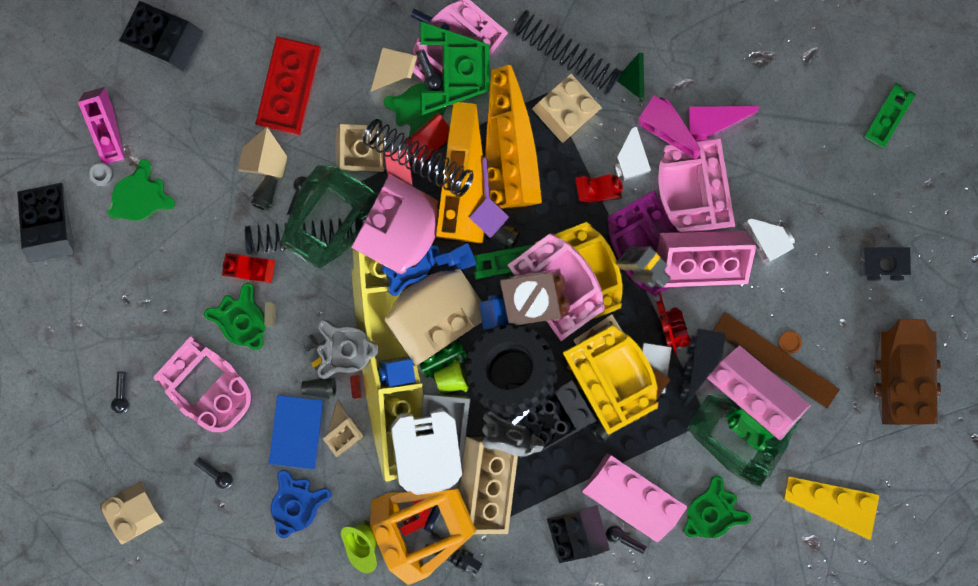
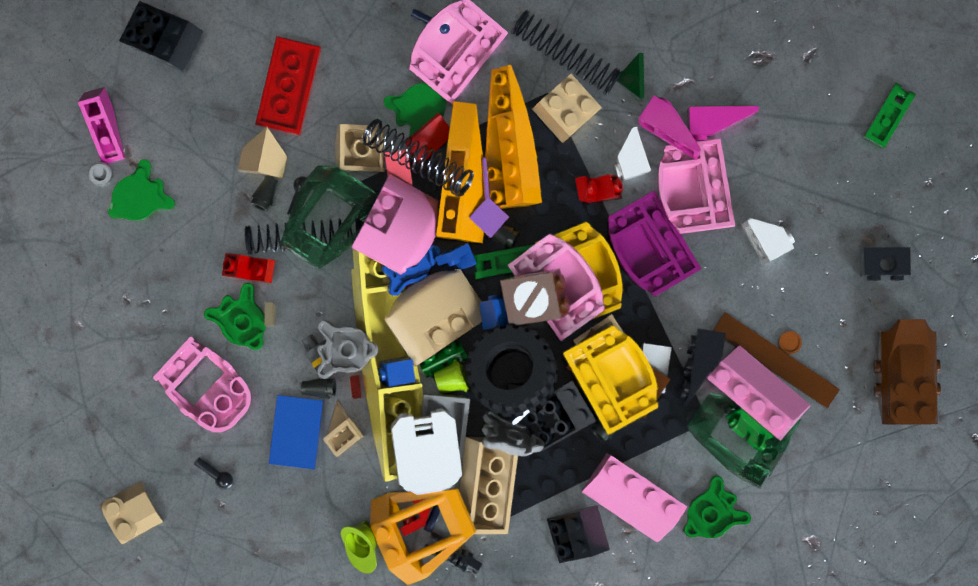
black slope [17,183,74,263] -> none
black bar [111,371,129,415] -> none
blue tile [271,470,332,538] -> none
tan slope [370,48,417,92] -> none
black bar [416,49,442,91] -> none
green wing [419,22,490,115] -> none
black bar [606,525,647,555] -> none
dark grey hips [615,246,671,288] -> none
red hinge [656,291,691,354] -> none
bright pink slope [657,230,756,287] -> none
yellow wing [783,476,879,540] -> none

